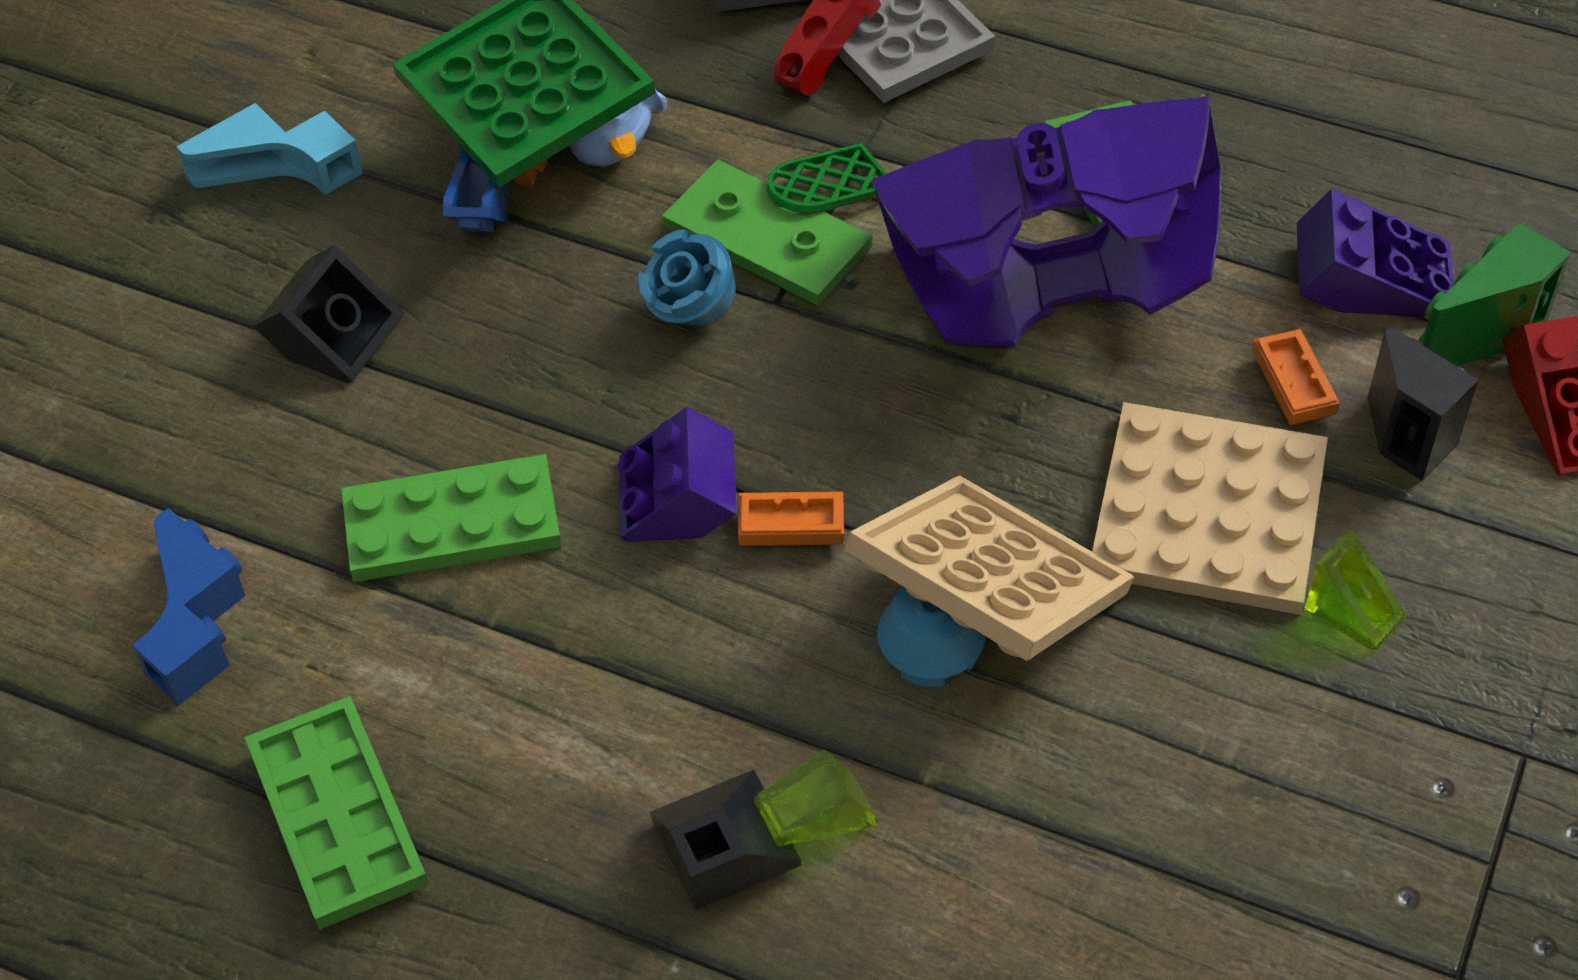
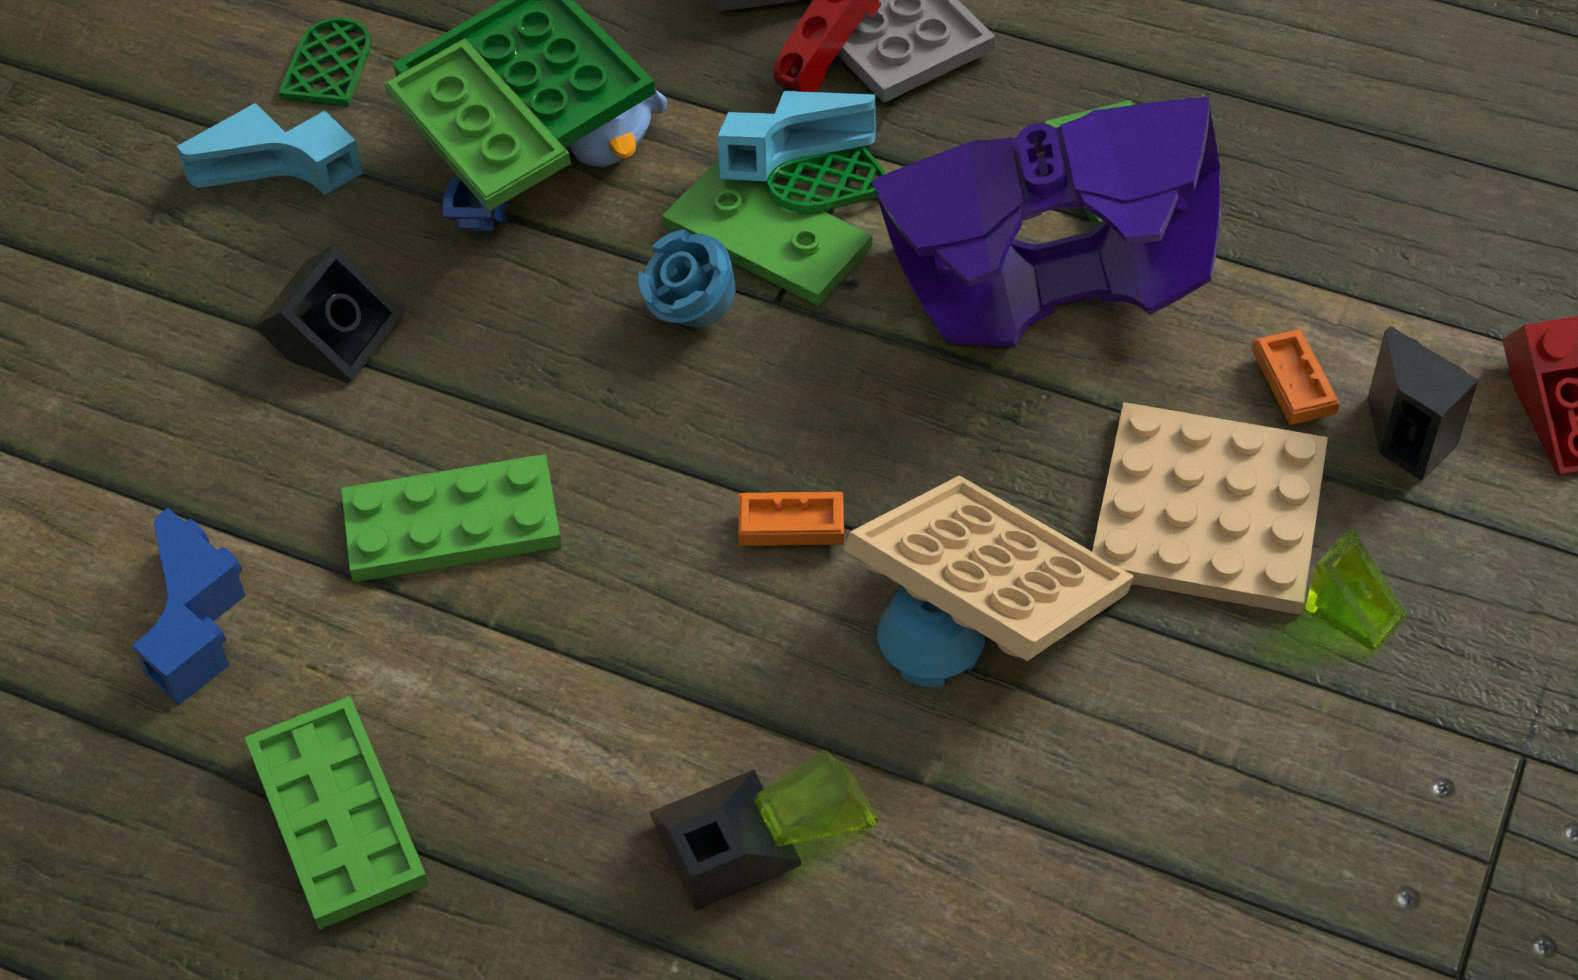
dark purple slope [618,407,737,542] -> none
dark purple slope [1297,188,1454,317] -> none
green slope [1418,222,1571,365] -> none
none -> green window [278,17,372,106]
none -> bright green plate [384,39,571,212]
none -> medium azure arch [718,91,876,181]

